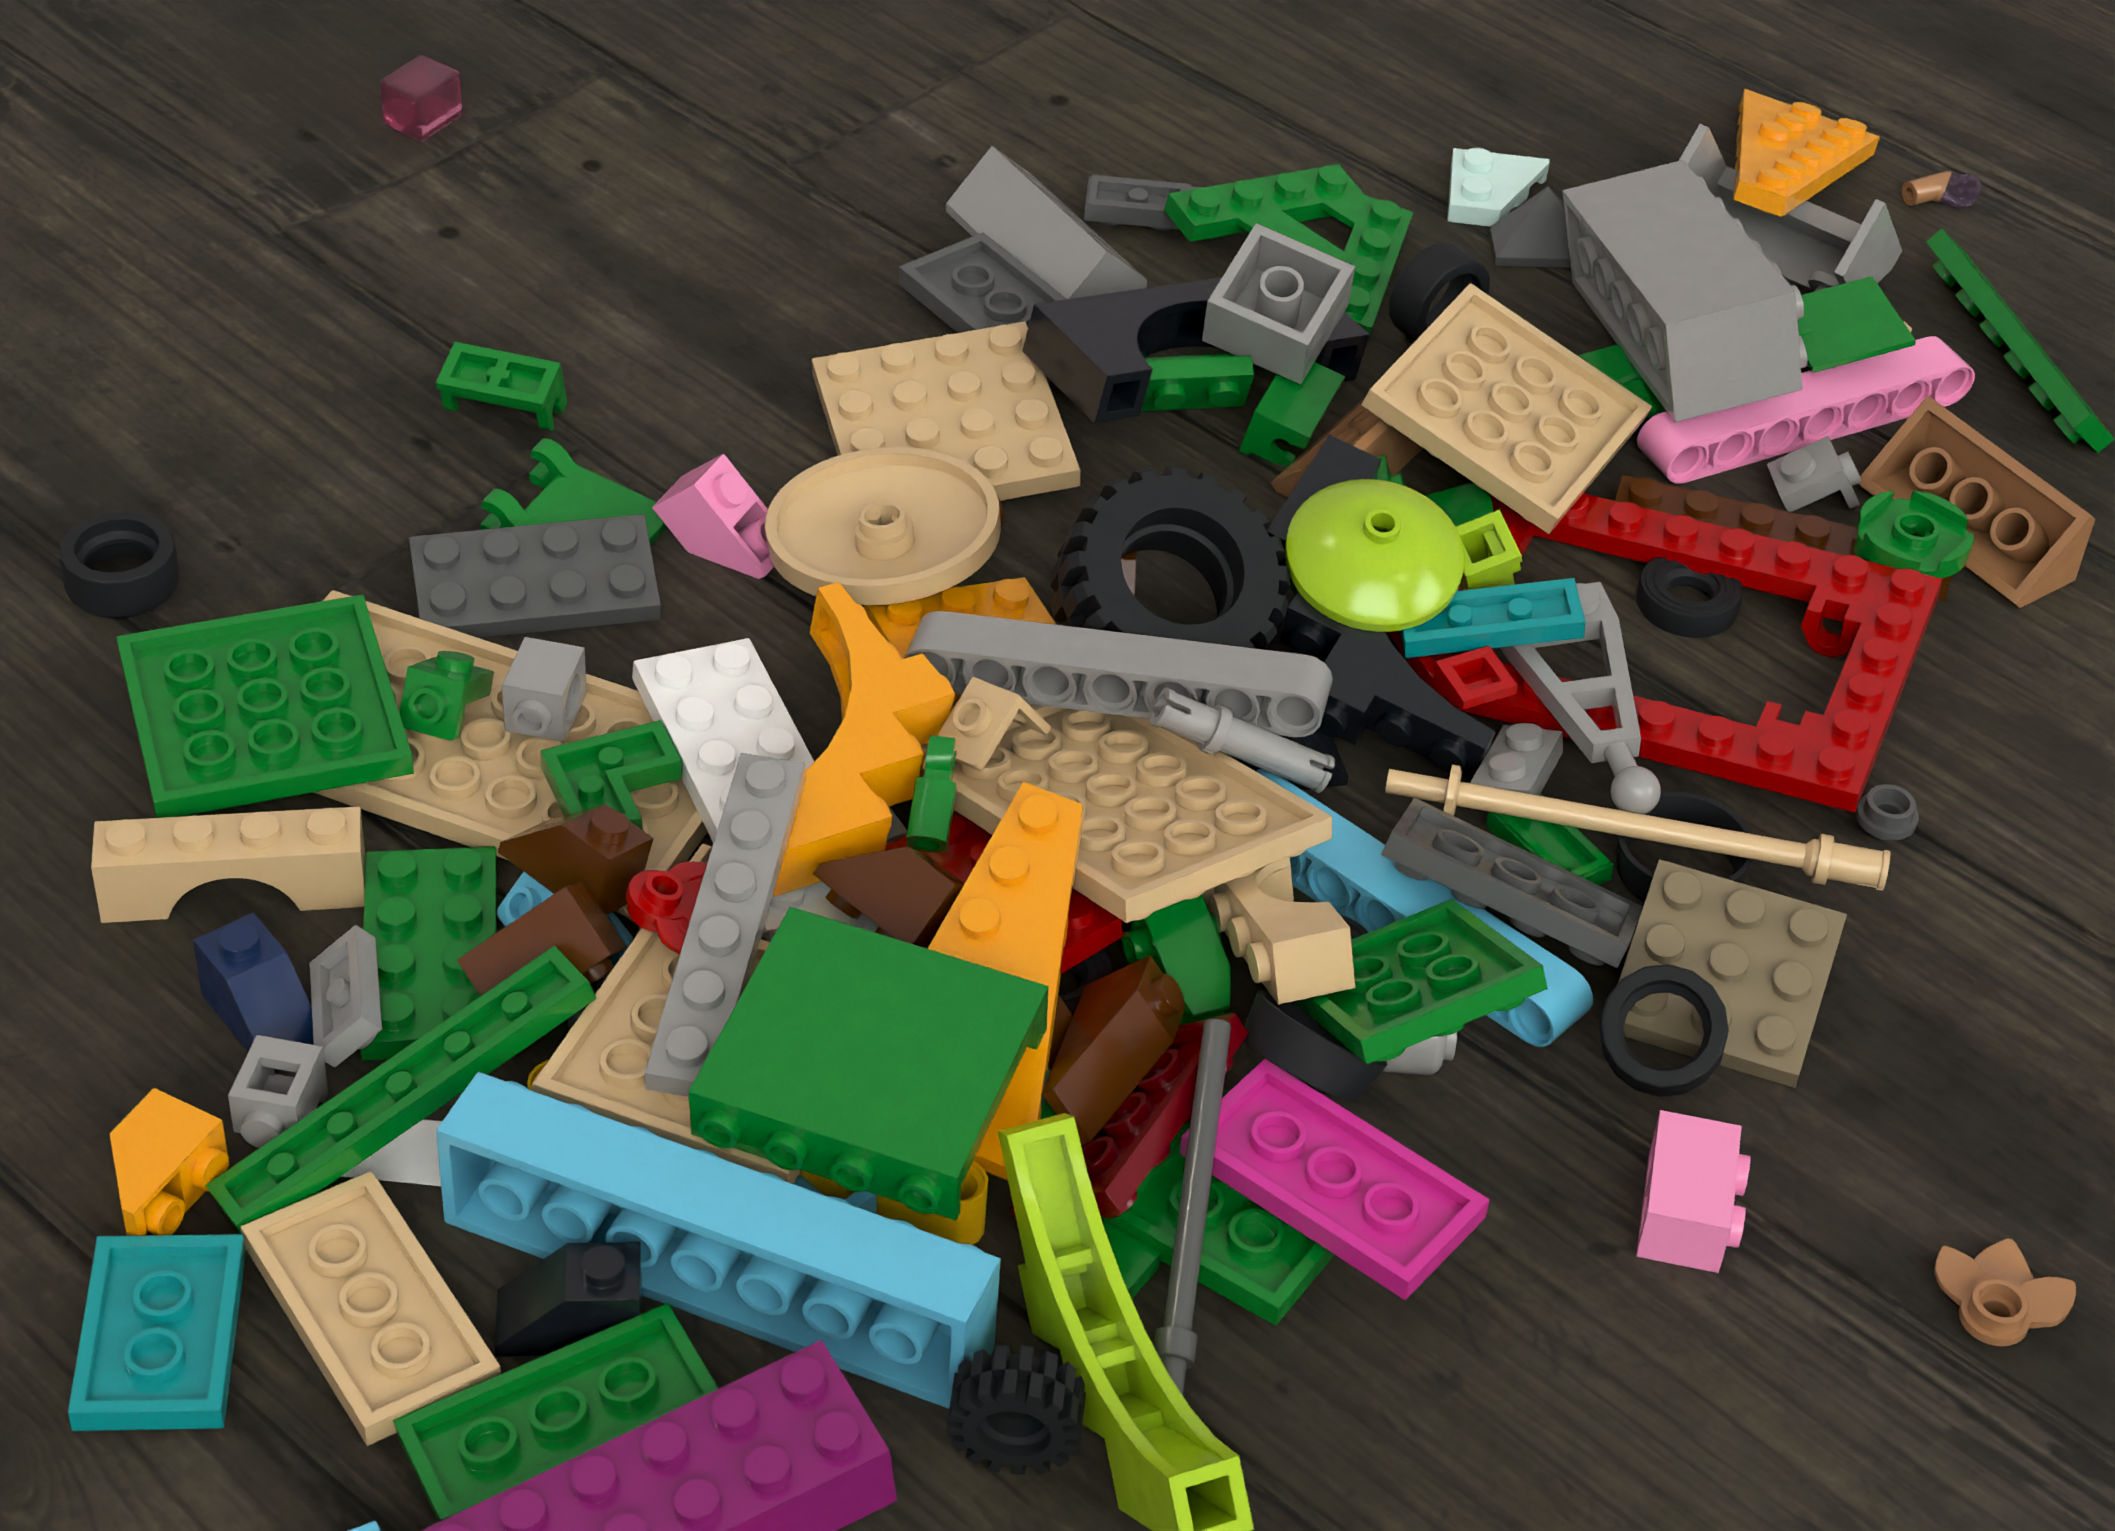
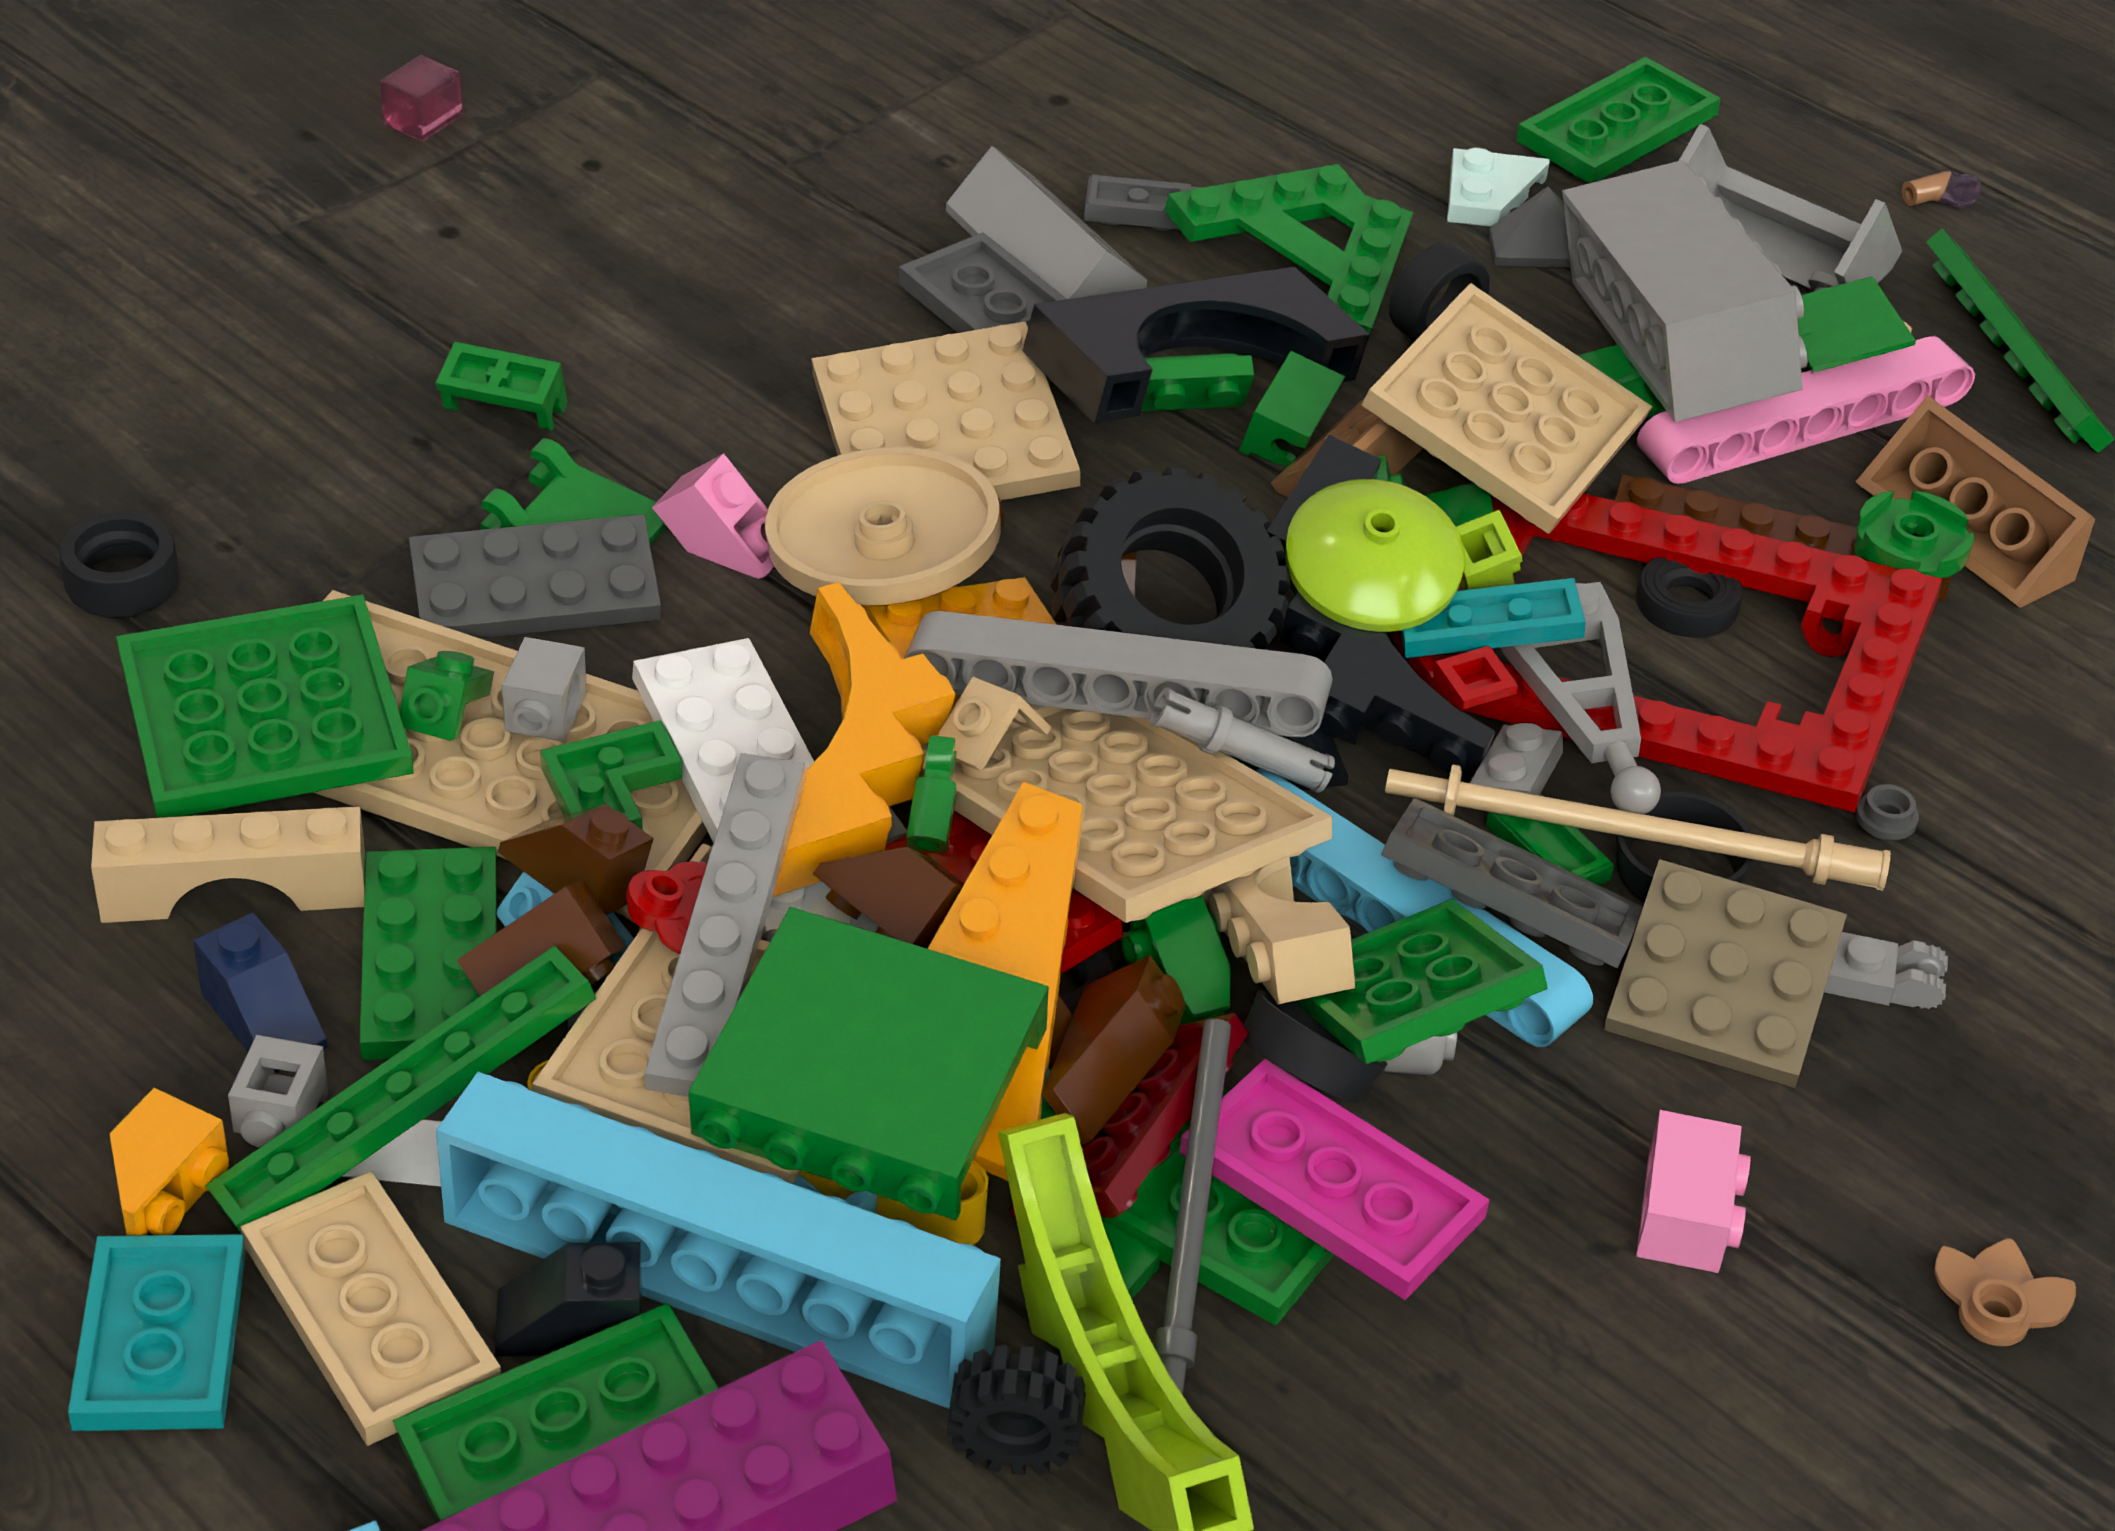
light grey plate [309,925,382,1068] -> none
light grey brick [1202,223,1355,384] -> none
black tyre [1600,964,1729,1097] -> none
light orange wing [1733,89,1880,217] -> none
light grey bracket [1767,436,1862,512] -> none
none -> green plate [1516,56,1721,183]
none -> light grey hinge [1824,932,1948,1009]

